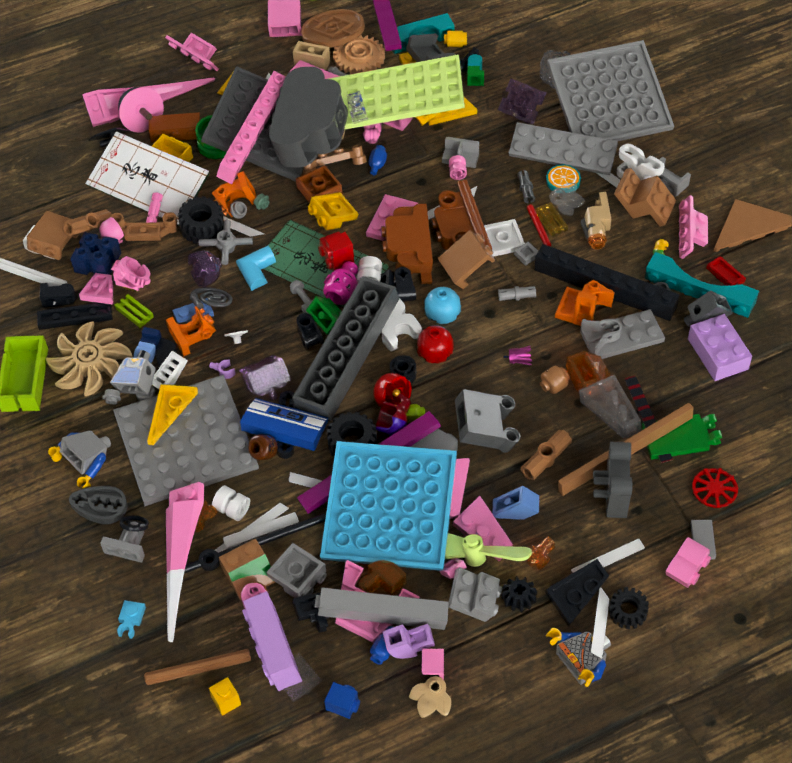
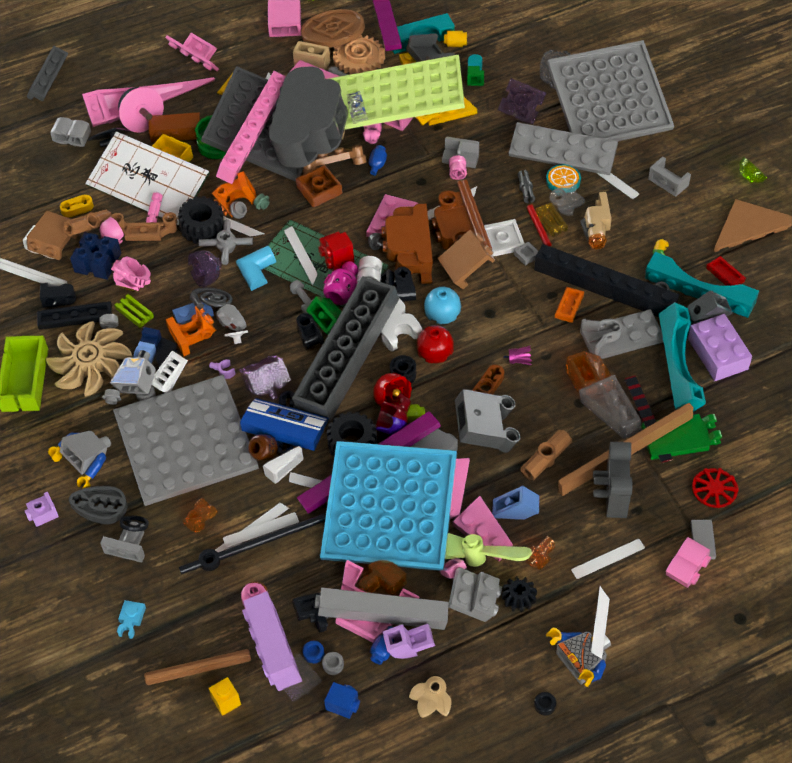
bright pink wing [79,273,113,305] -> none
yellow wing [147,384,198,445] -> none
bright pink plate [166,482,204,642] -> none
white wheel [212,485,250,521] -> none
medium nougat slope [219,538,275,601] -> none
light grey plate [266,543,327,598] -> none
yellow plate [308,192,359,230] -> none
bright pink panel [422,649,444,680] -> none
black axle [460,47,479,72] -> none
light grey pin [498,286,536,301] -> none
medium nougat head [540,366,570,394] -> none
black wing [545,559,609,626] -> none
orange tile [573,280,614,326] -> none
black tyre [609,587,649,629] -> none
medium nougat bracket [614,168,676,227] -> none
white piece [617,144,665,180] -> none
bright pink bracket [679,195,708,259] -> none
none -> lavender brick [24,492,59,527]
none -> dark grey hinge [27,46,68,101]
none -> light grey brick [50,117,91,147]
none -> yellow beam [60,195,94,218]
none -> light grey tile [99,314,119,329]
none -> light grey rock [216,304,247,331]
none -> white slope [263,446,303,484]
none -> white sticker [284,226,318,285]
none -> blue tile [303,641,324,664]
none -> light grey tile [322,652,344,675]
none -> dark grey plate [368,233,385,250]
none -> dark orange beam [472,365,504,395]
none -> black tile [534,692,556,716]
none -> teal arch [659,302,706,412]
none -> clear neon green piece [740,157,767,183]

